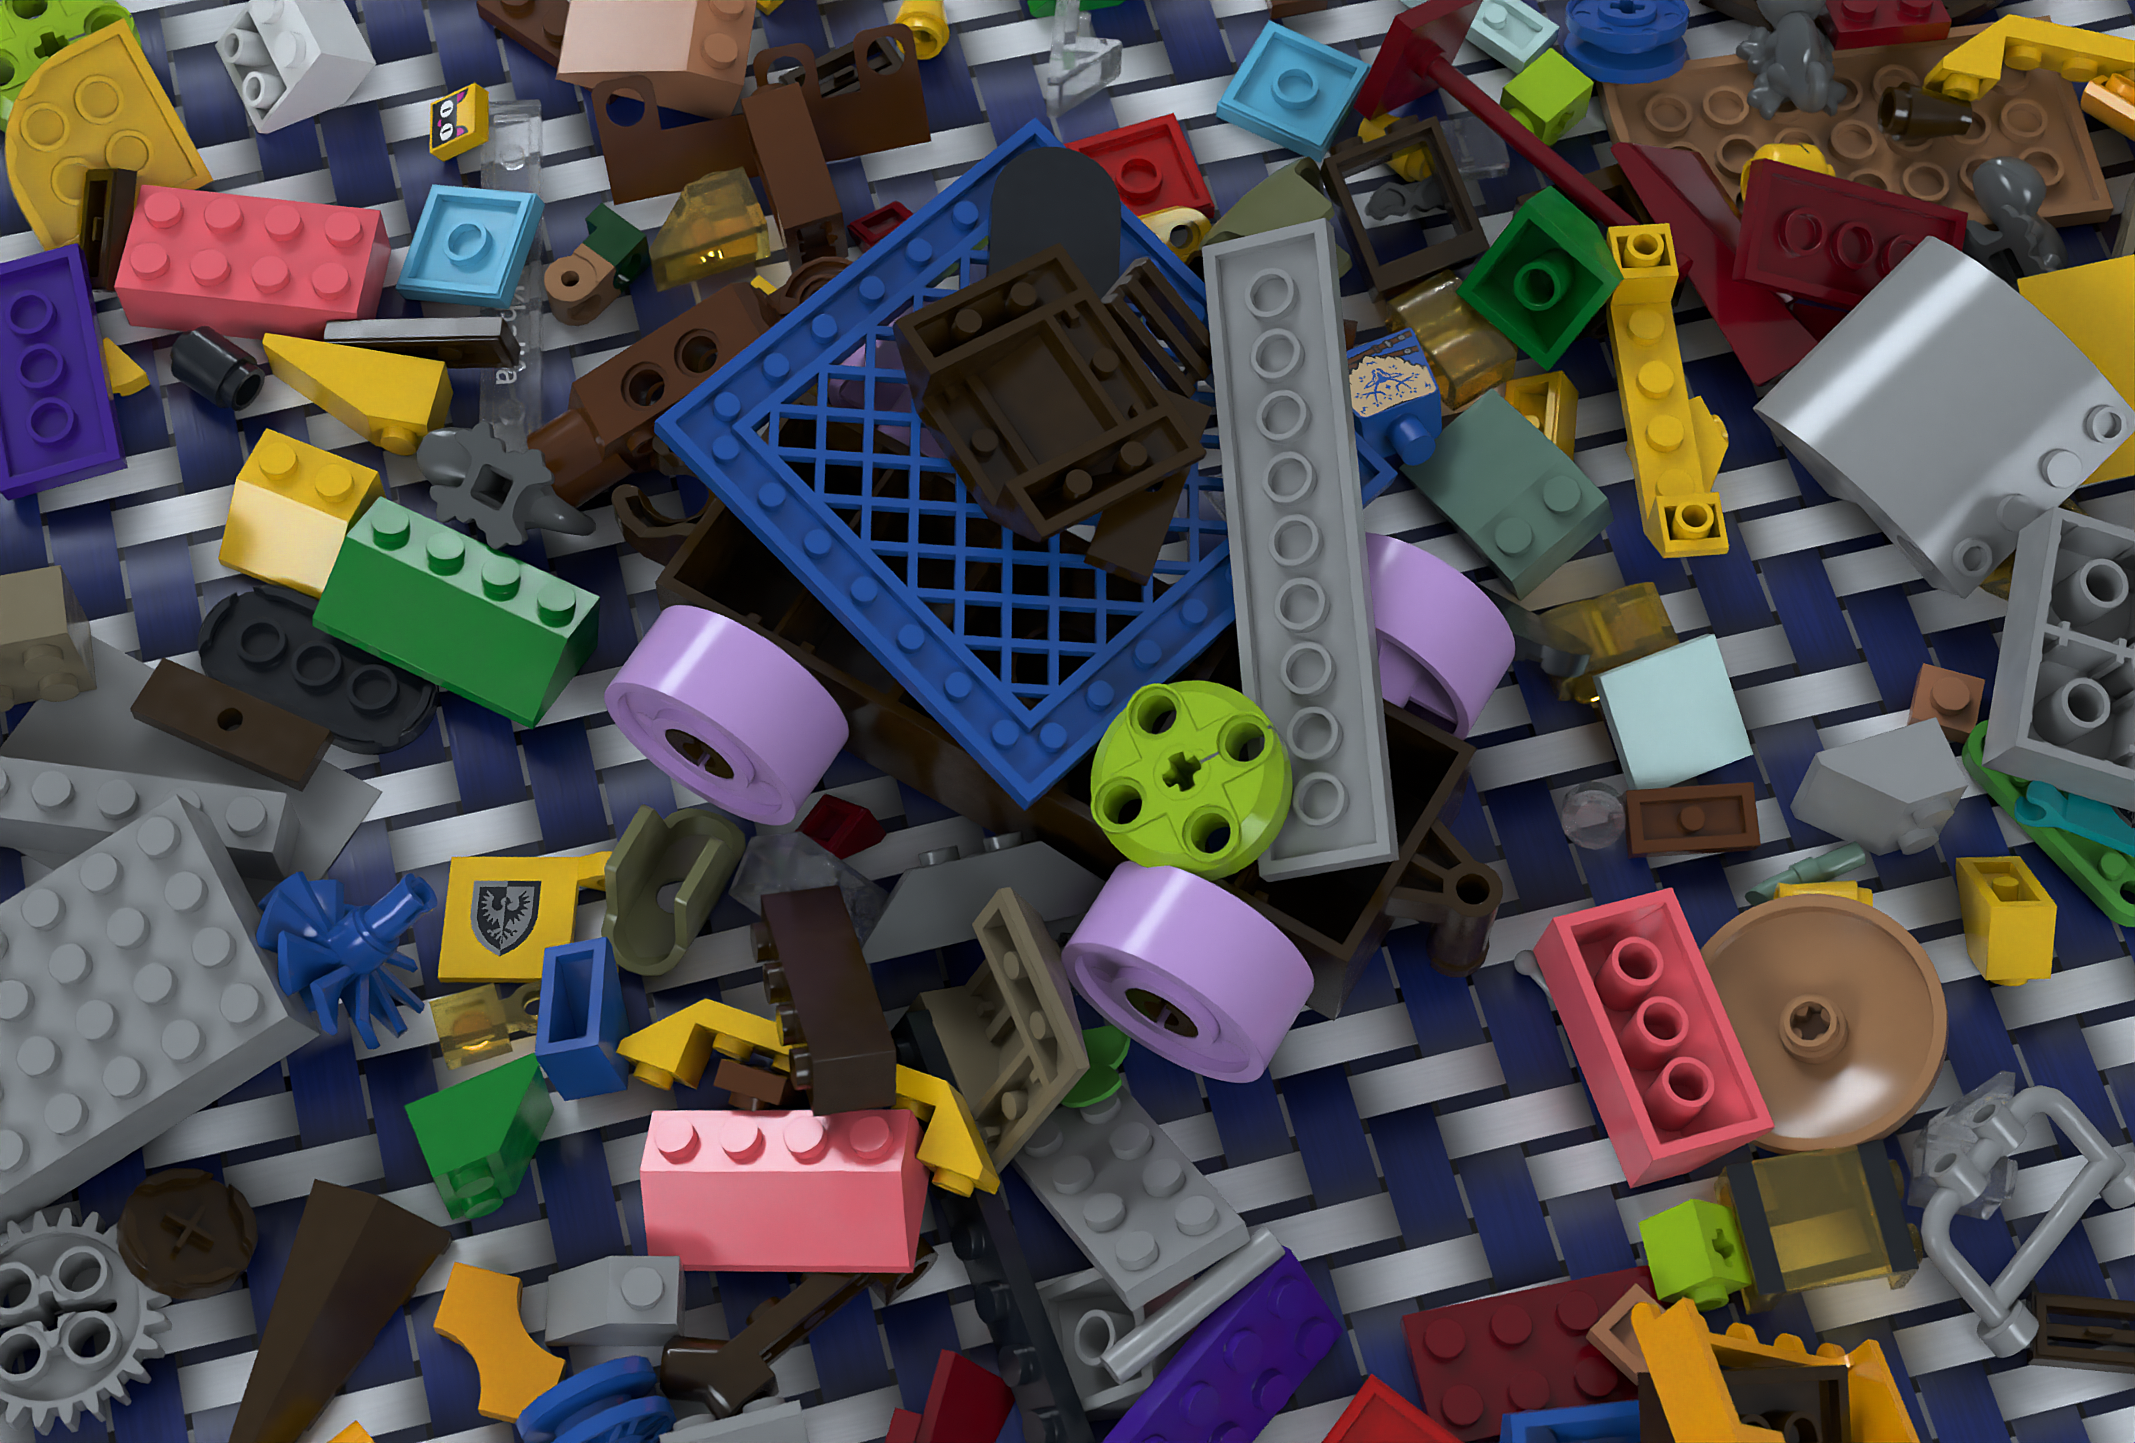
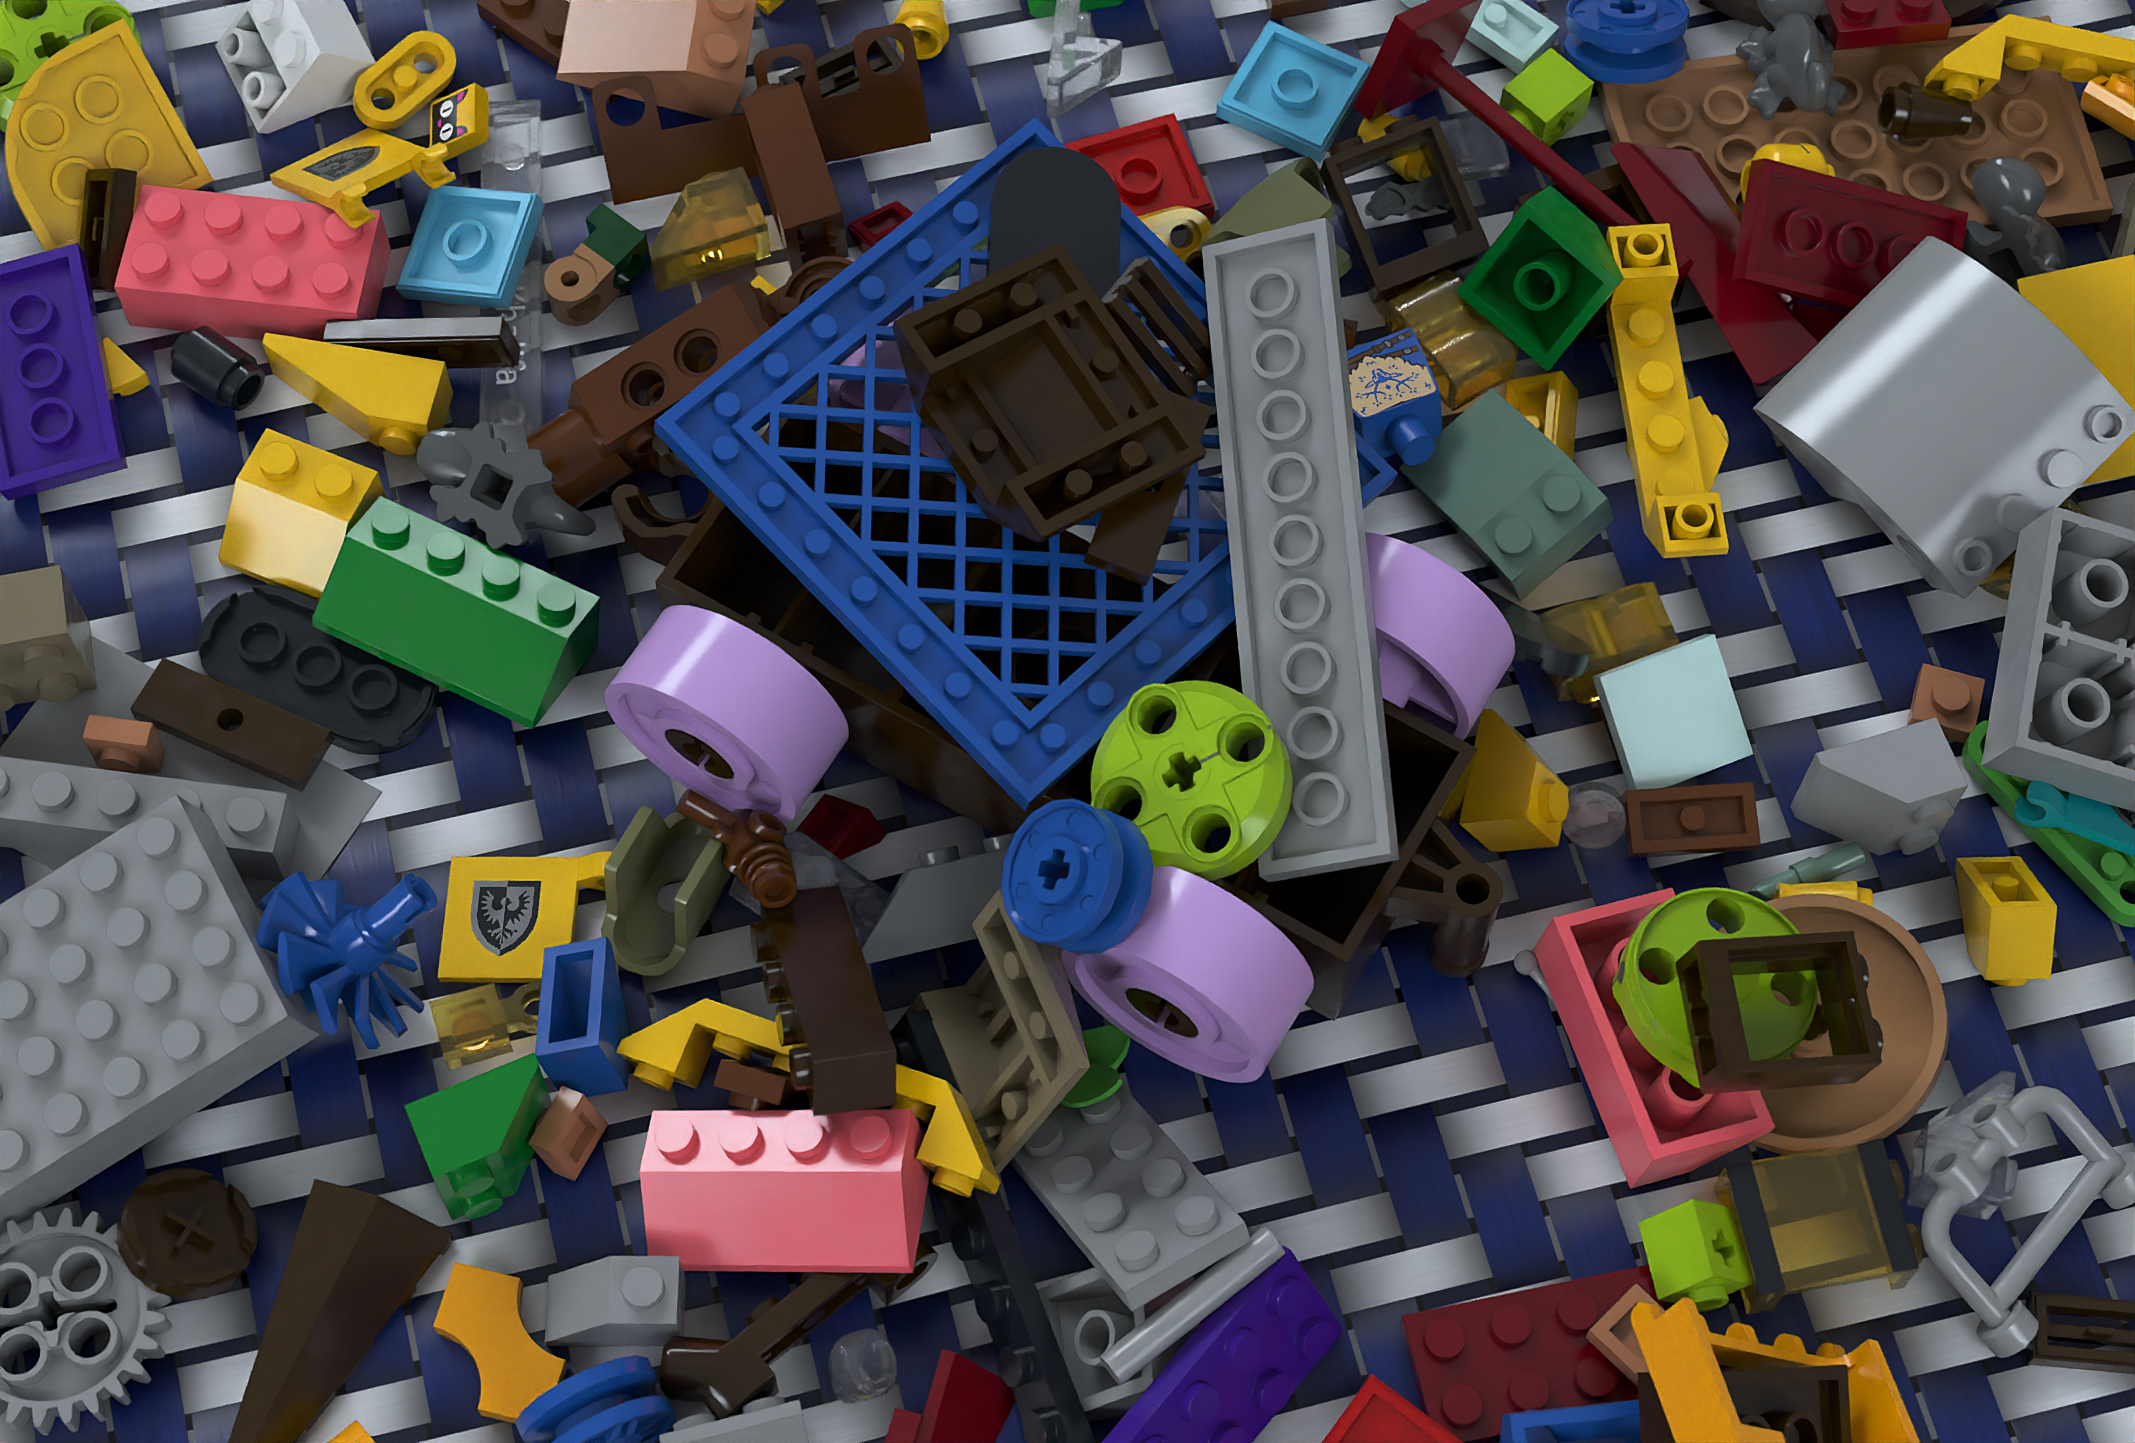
none -> nougat plate [82,714,166,774]
none -> yellow flag [269,127,456,228]
none -> yellow plate [353,31,456,131]
none -> nougat plate [528,1086,608,1181]
none -> reddish brown piece [676,788,797,908]
none -> clear tile [828,1328,897,1404]
none -> blue wheel [1001,799,1154,955]
none -> yellow slope [1459,708,1569,852]
none -> lime piece [1612,887,1819,1089]
none -> dark brown window [1675,931,1883,1094]

